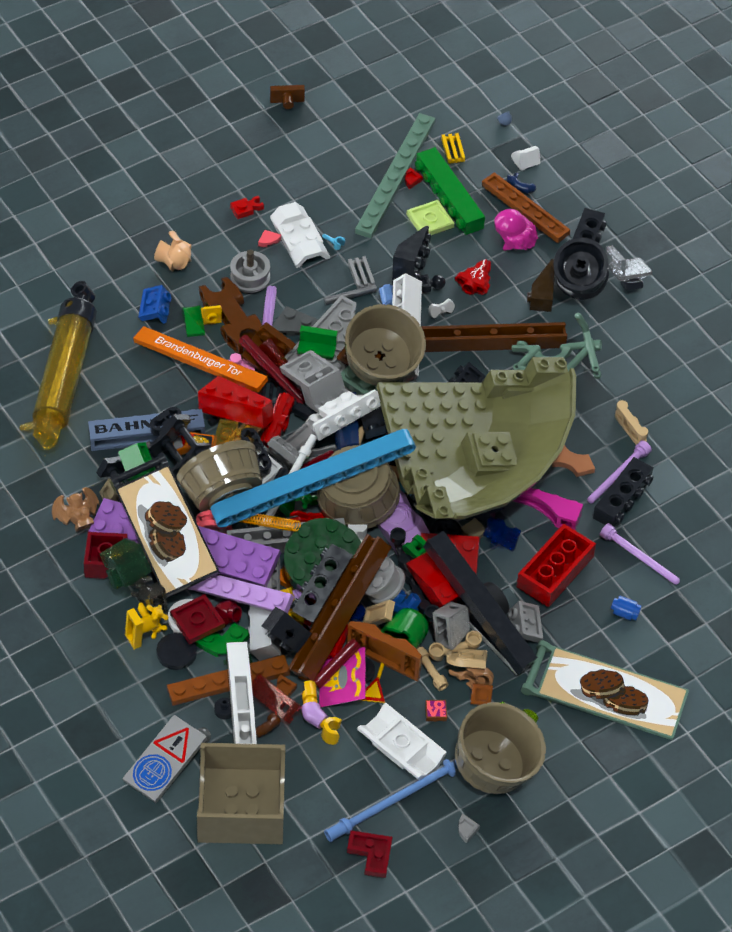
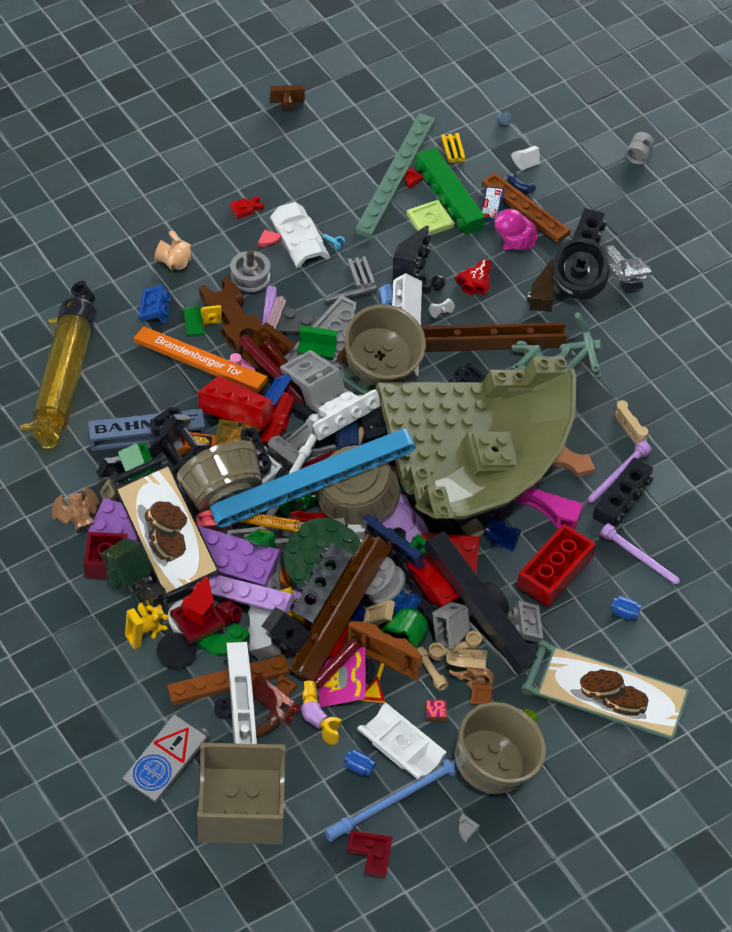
none -> red slope [181,577,214,627]
none -> green slope [243,529,276,549]
none -> blue tile [264,374,291,406]
none -> axle [267,296,286,329]
none -> blue brick [344,749,376,777]
none -> dark blue plate [362,514,425,570]
none -> tile [481,187,504,222]
none -> light grey wheel [626,132,655,165]

